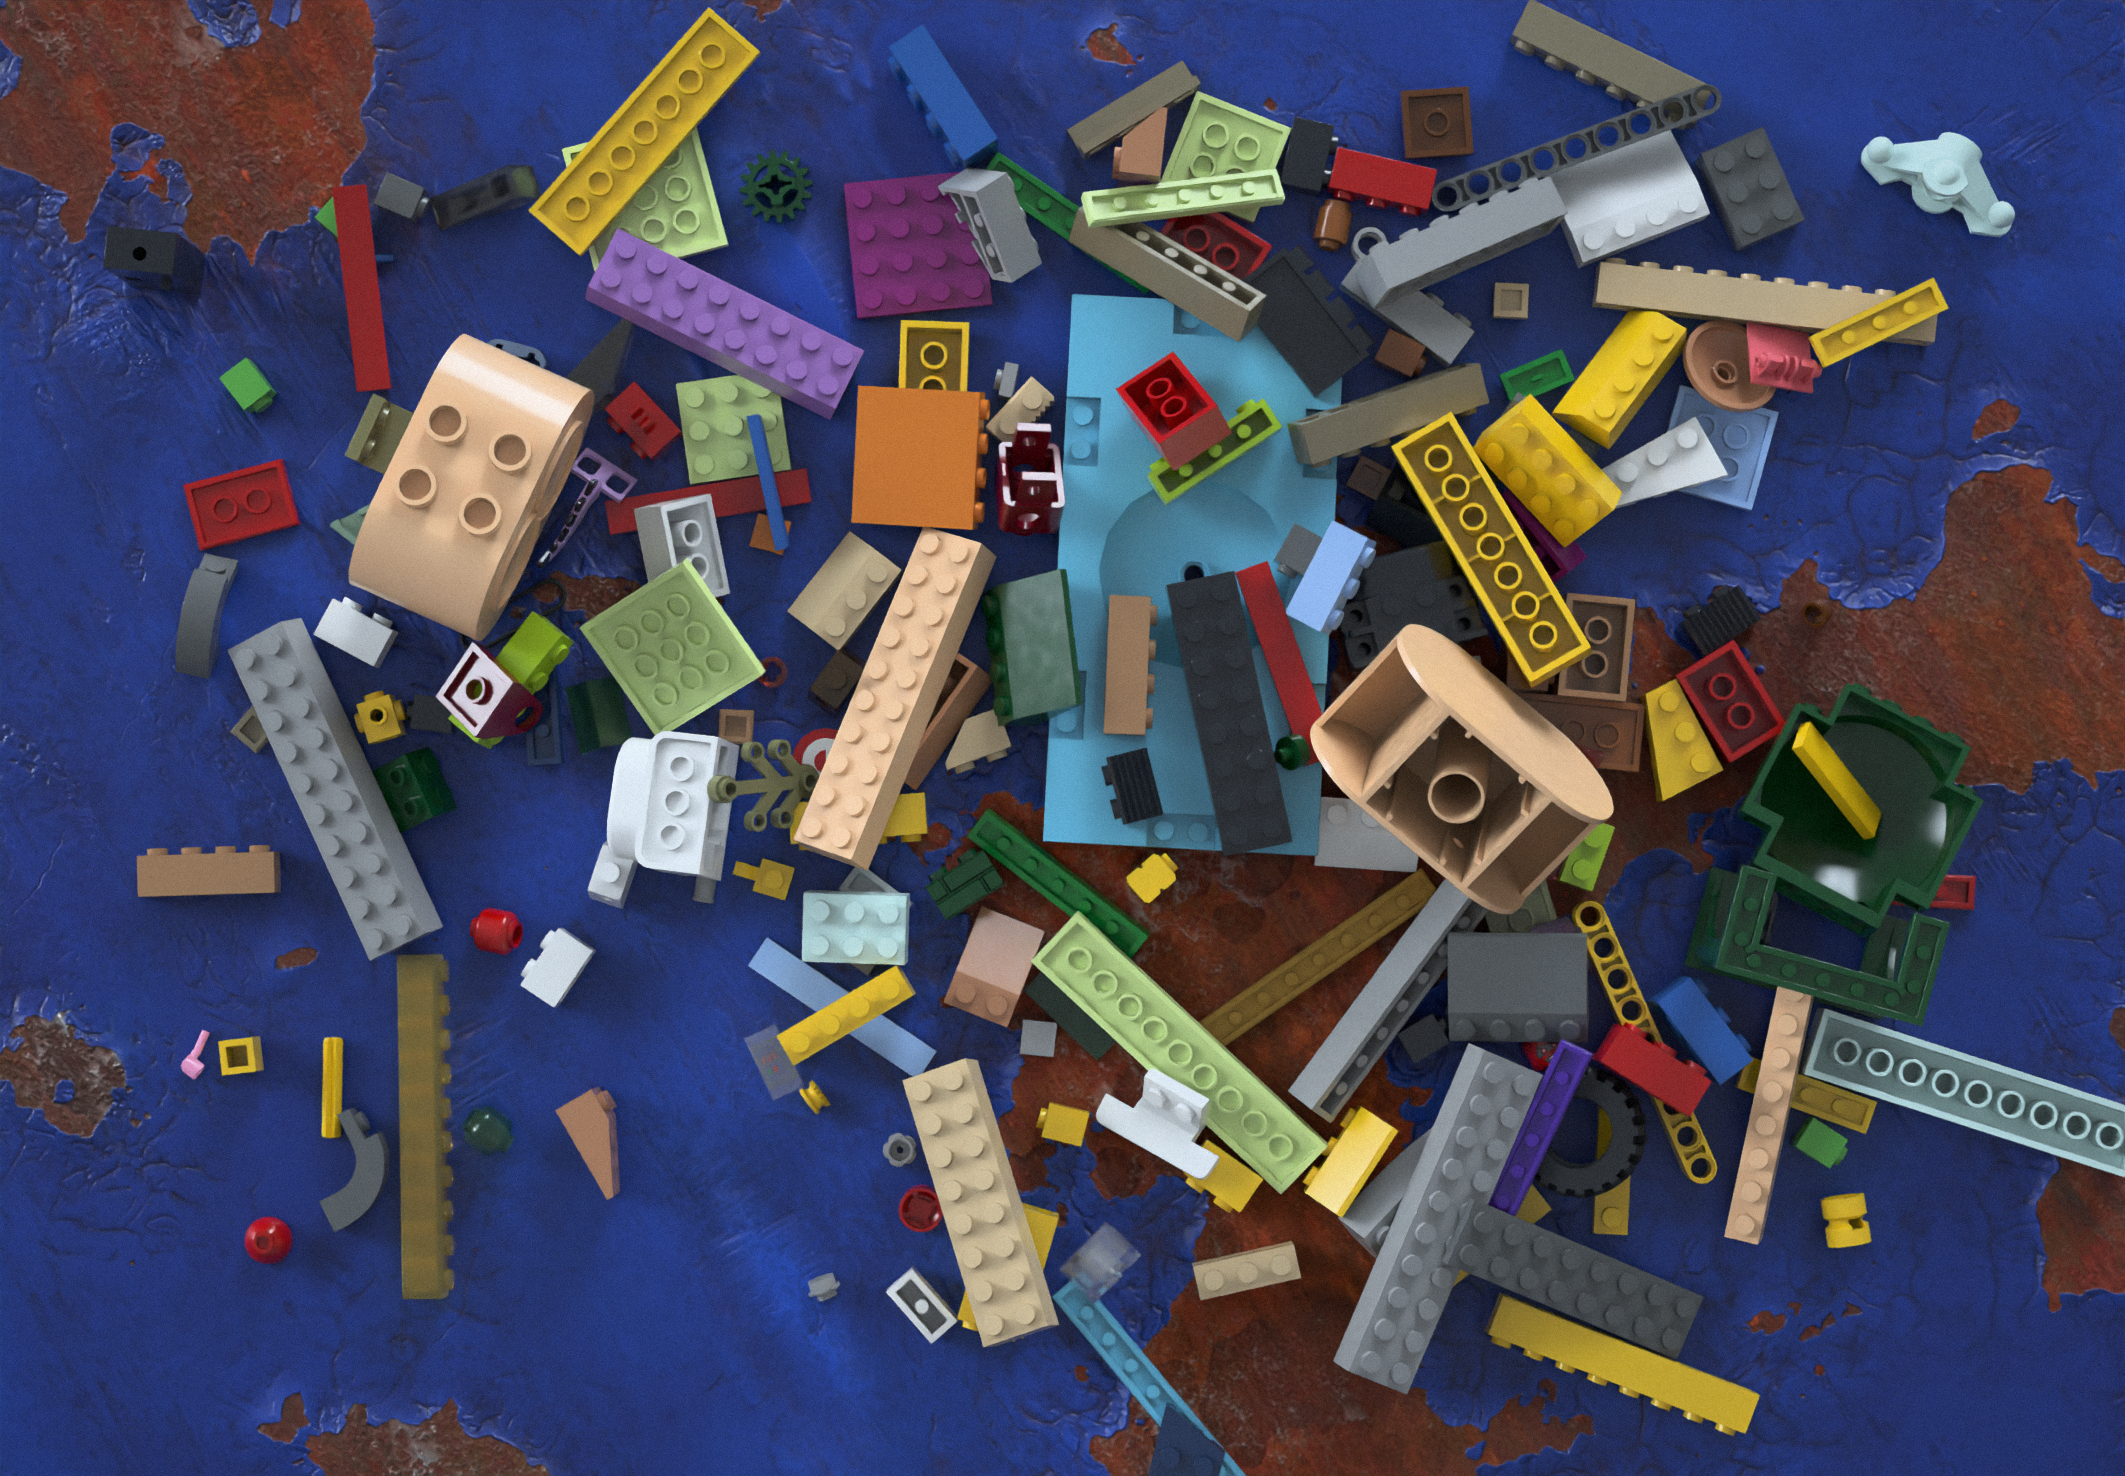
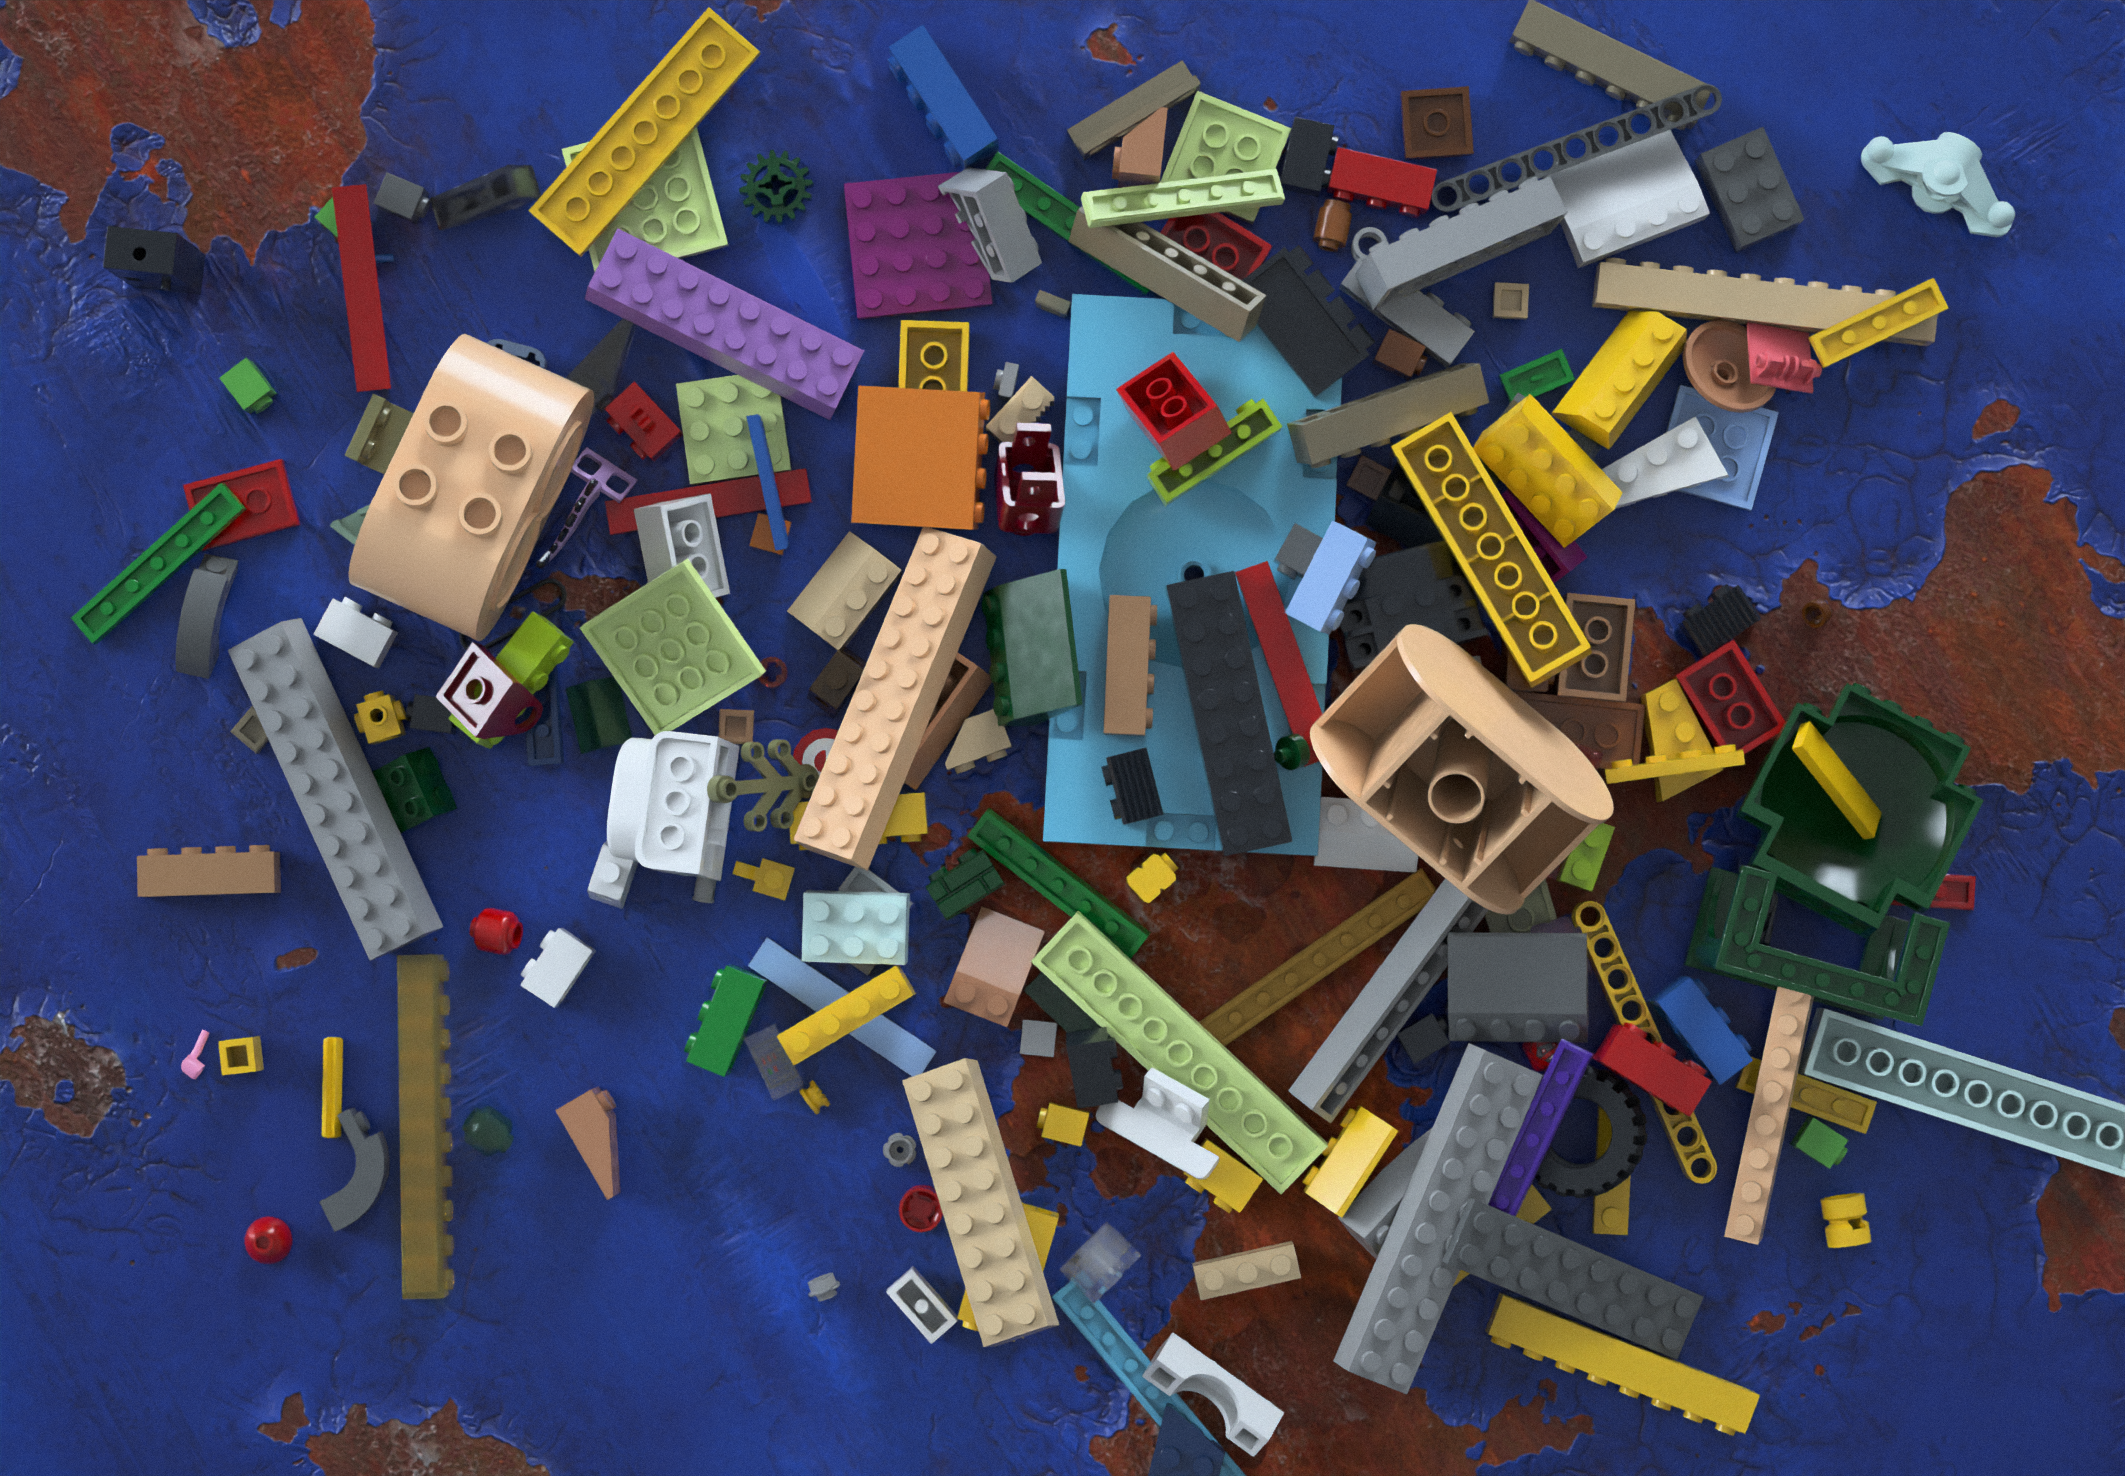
none -> green plate [71,483,246,644]
none -> green brick [684,964,769,1077]
none -> dark tan tile [1035,290,1071,318]
none -> black brick [1066,1027,1124,1109]
none -> white arch [1142,1333,1284,1457]
none -> yellow plate [1605,744,1745,784]

